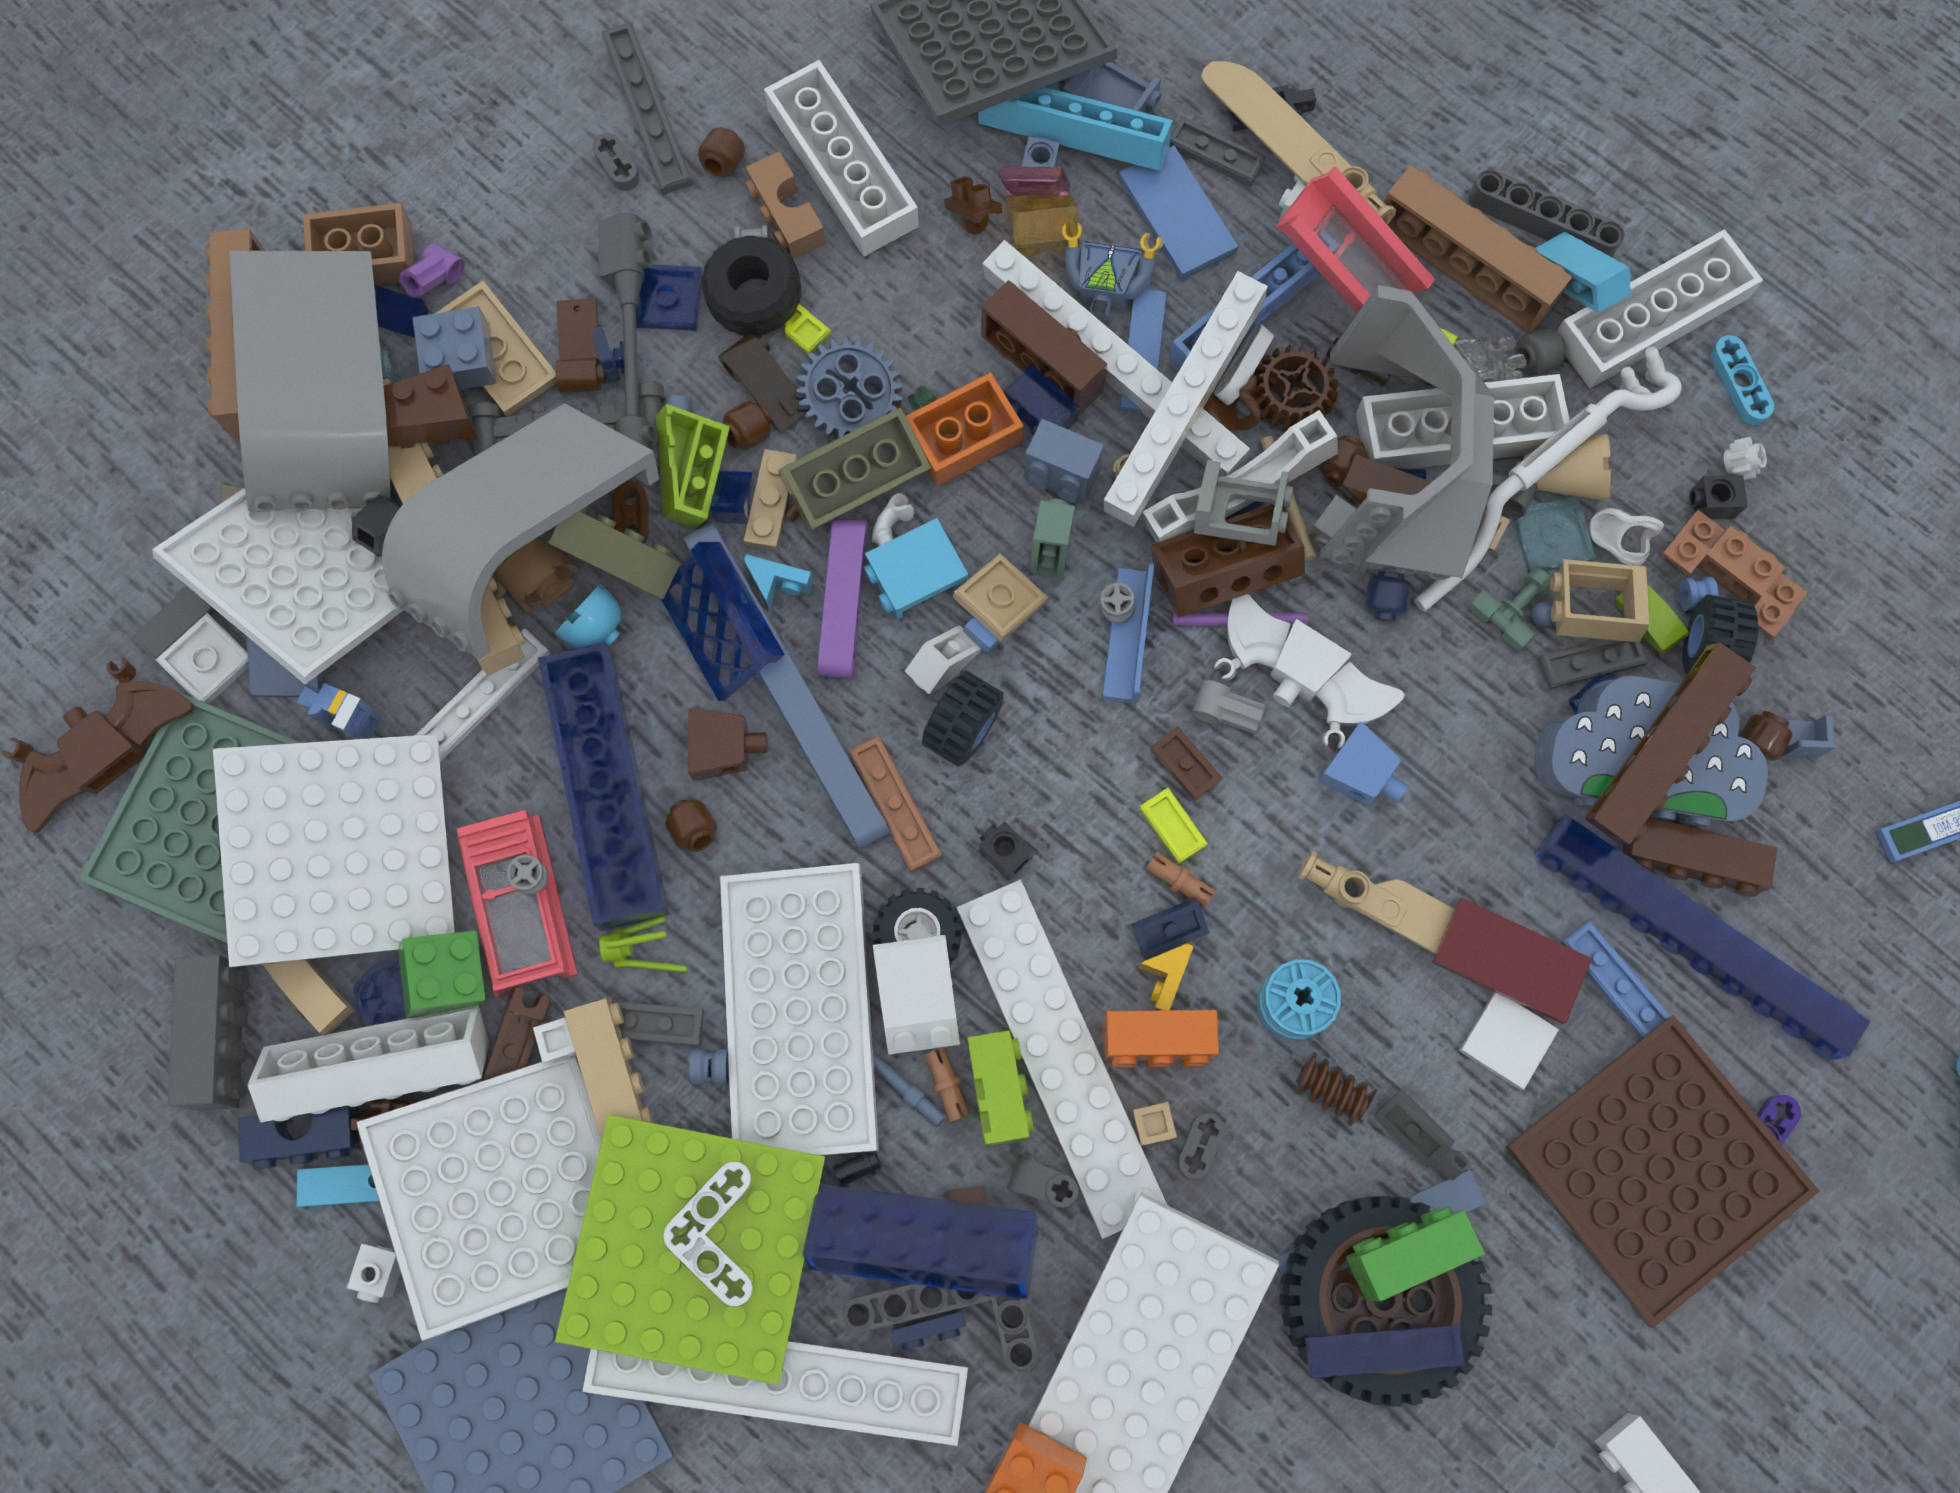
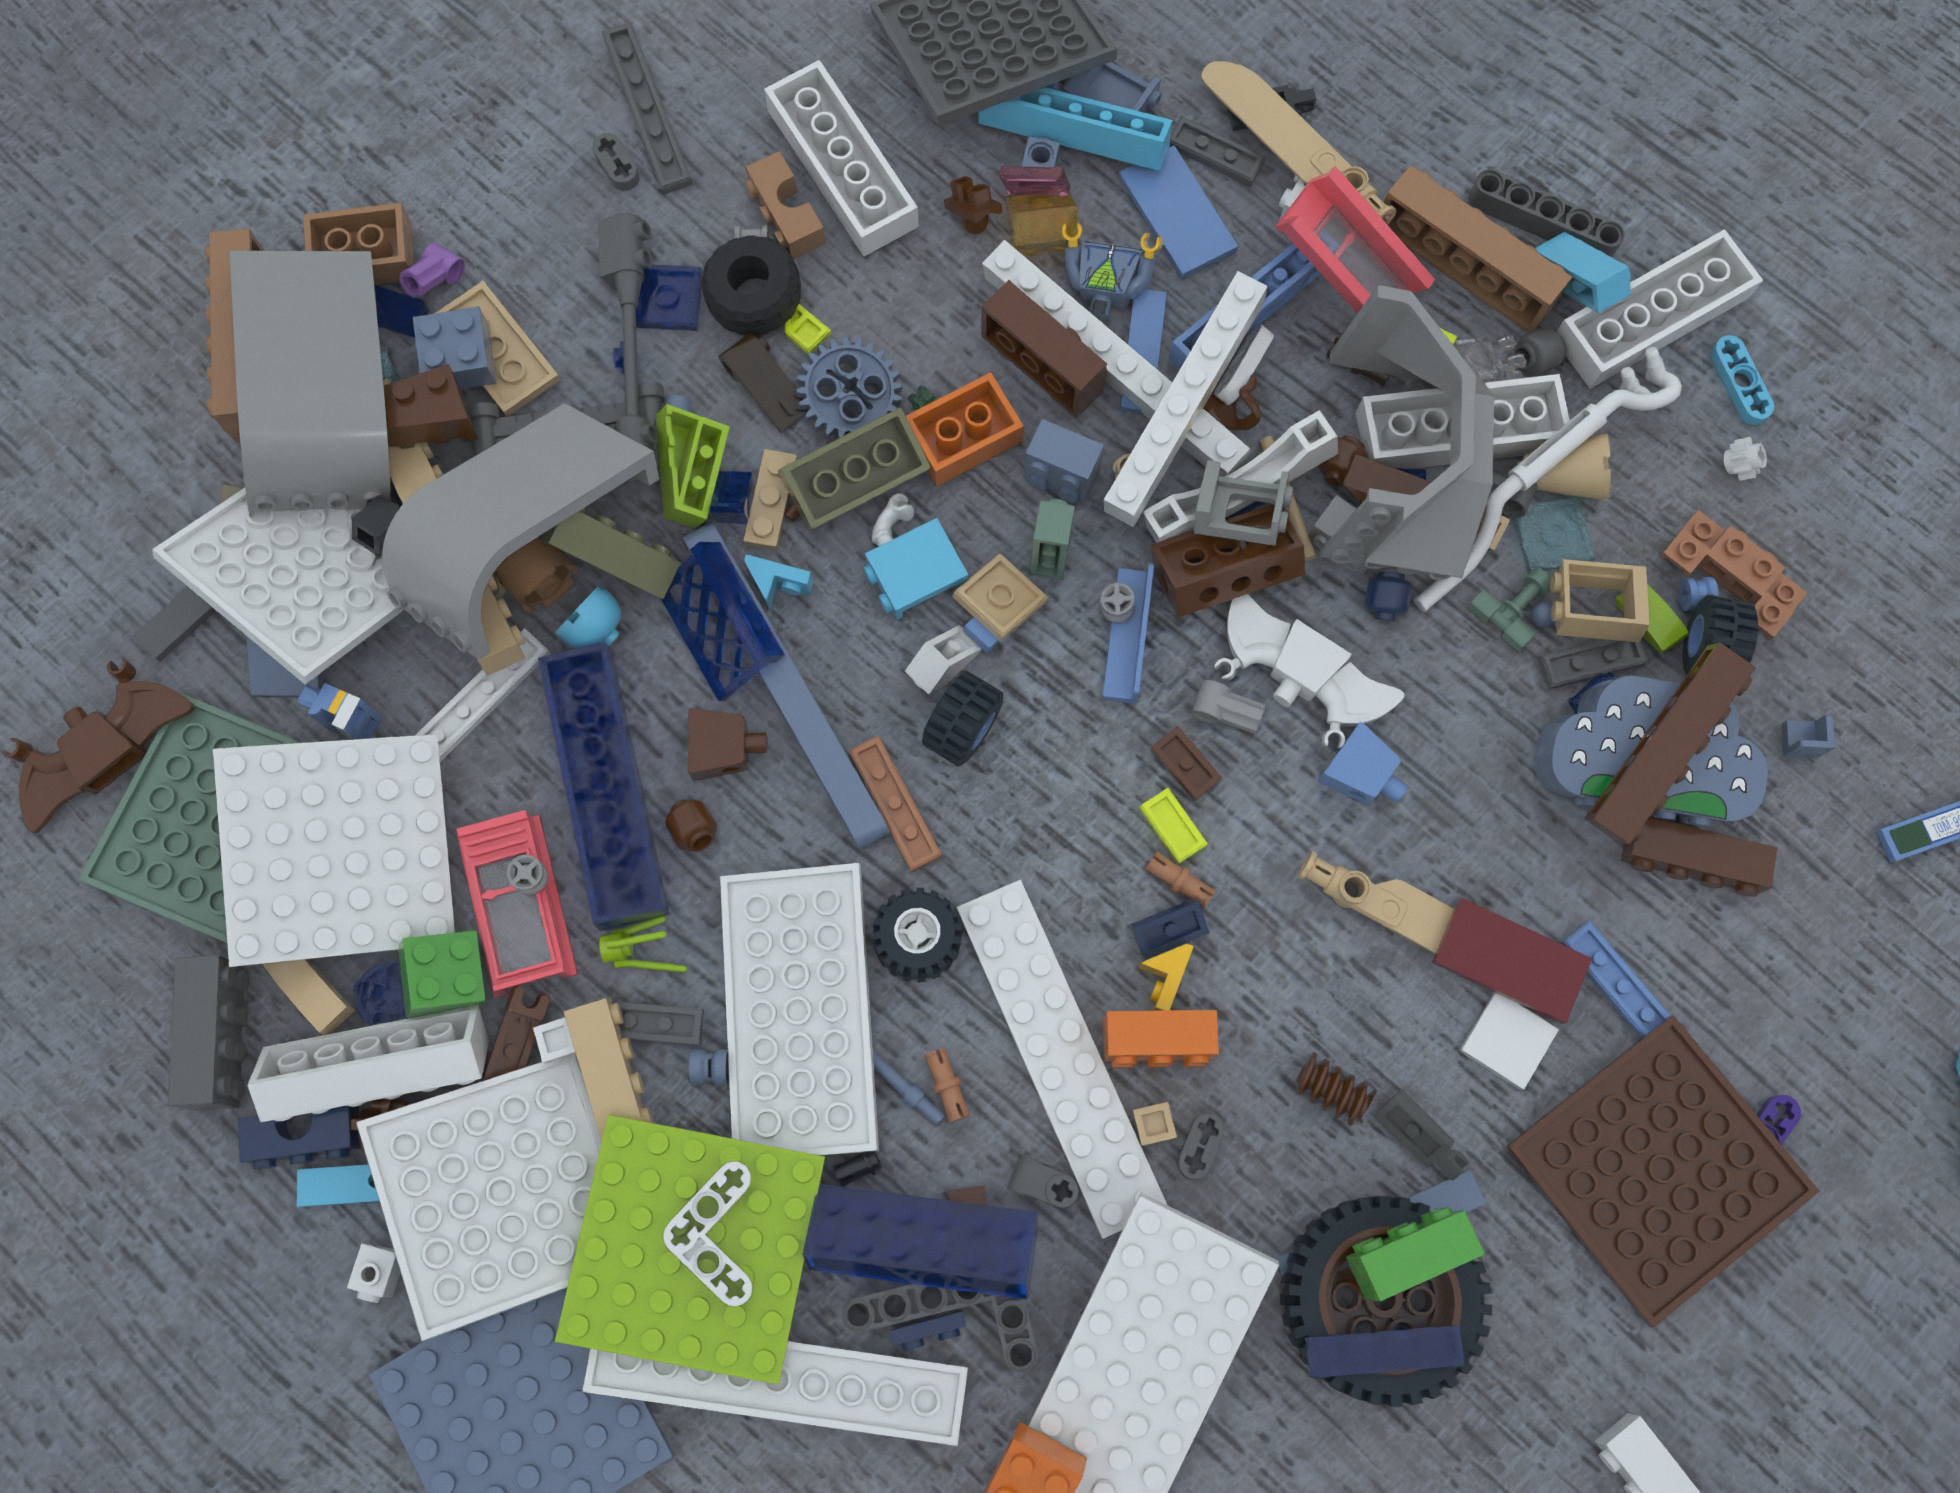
white tile [155,613,249,704] -> none
reddish brown door [556,298,607,393] -> none
dark blue piece [592,328,620,383] -> none
reddish brown plate [613,481,649,544] -> none
reddish brown head [698,127,745,177] -> none
reddish brown head [723,401,772,450] -> none
medium lavender beam [818,518,867,679] -> none
white slope [873,935,960,1055] -> none
lime wedge [967,1030,1034,1148] -> none
black brick [979,821,1034,881] -> none
clear blue brick [1004,364,1080,436] -> none
medium lavender bar [1172,612,1308,626] -> none
reddish brown gear [1250,345,1339,433] -> none
medium azure wheel [1257,959,1341,1041] -> none
clear blue brick [1534,814,1871,1060] -> none
white piece [1589,508,1664,566] -> none
black brick [1689,475,1748,519] -> none
reddish brown head [1739,711,1793,761] -> none

